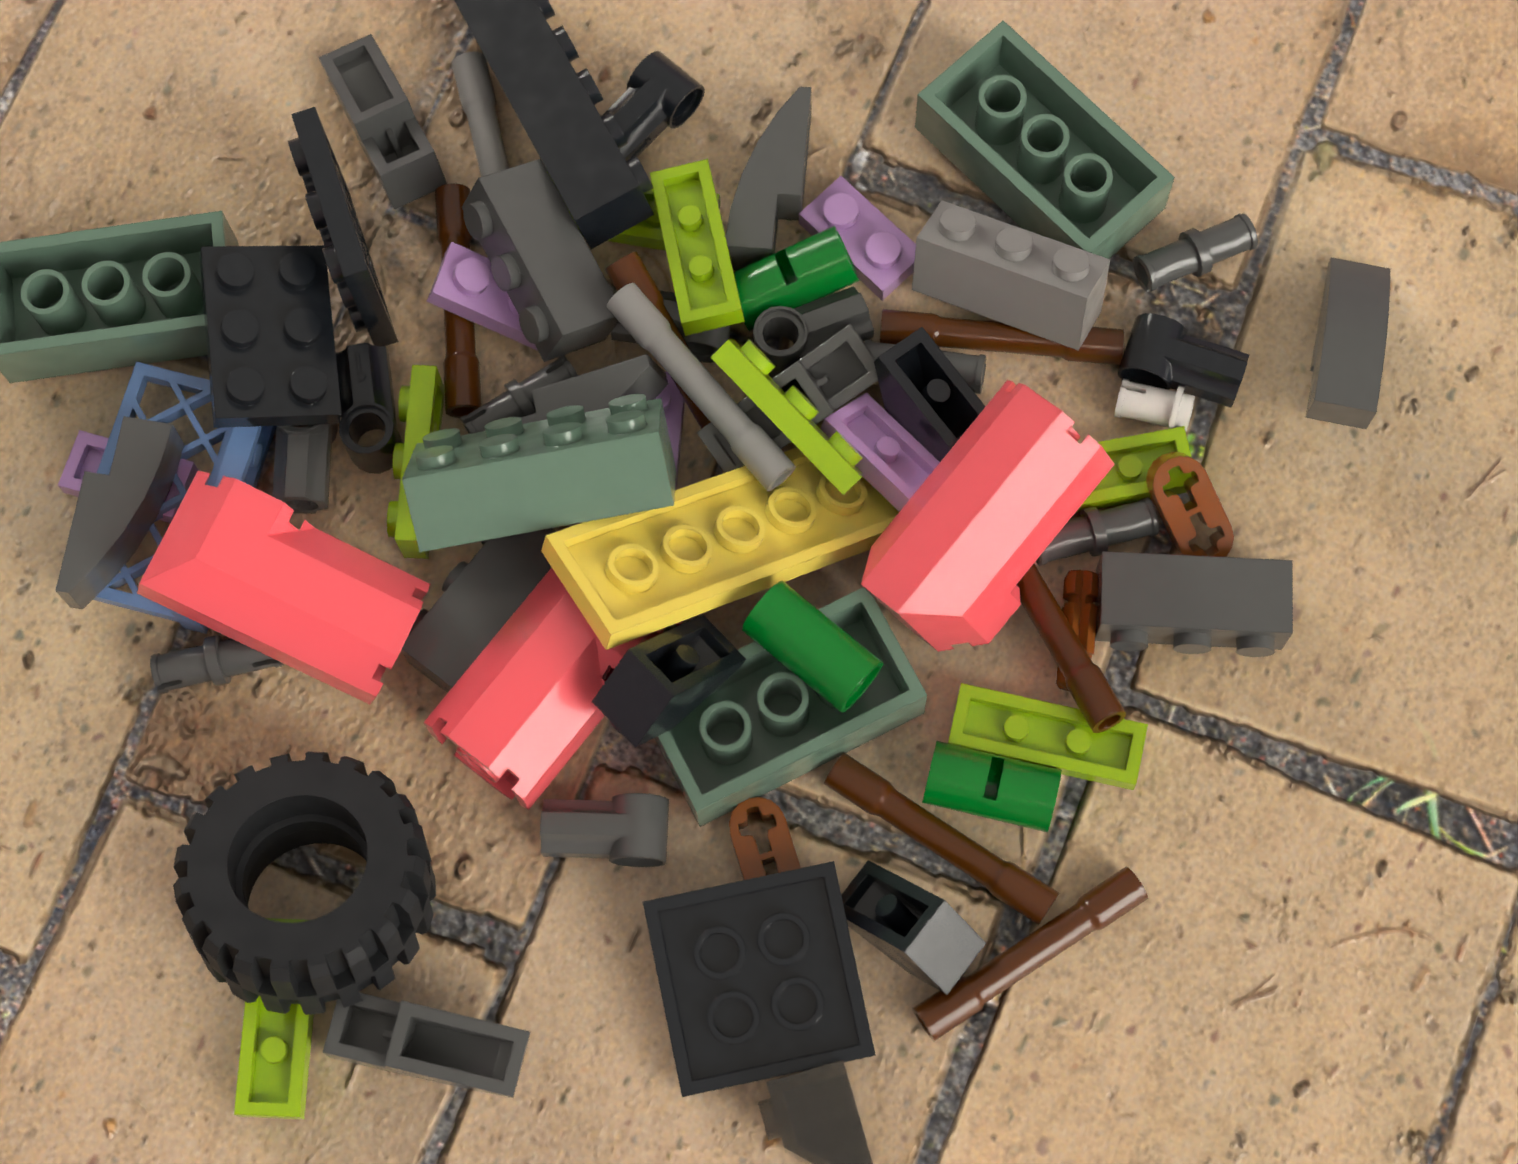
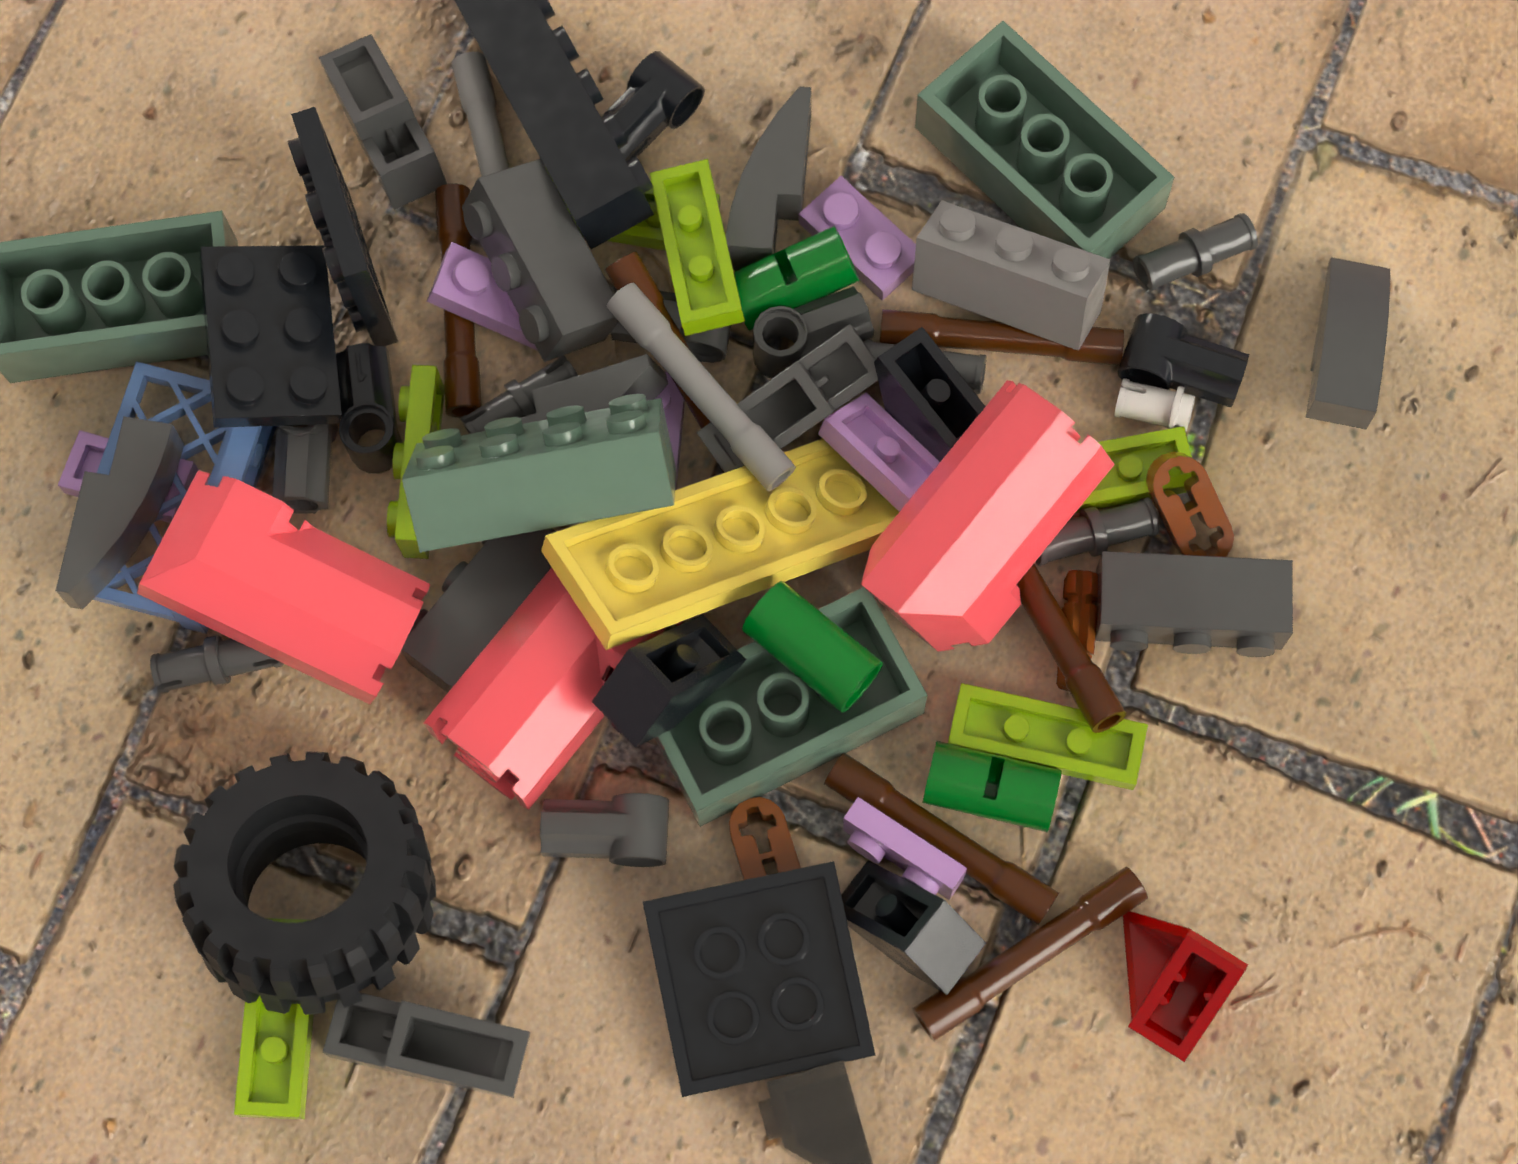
lime plate [710,339,864,495] -> none
none -> lavender plate [843,797,967,900]
none -> red slope [1122,911,1248,1062]

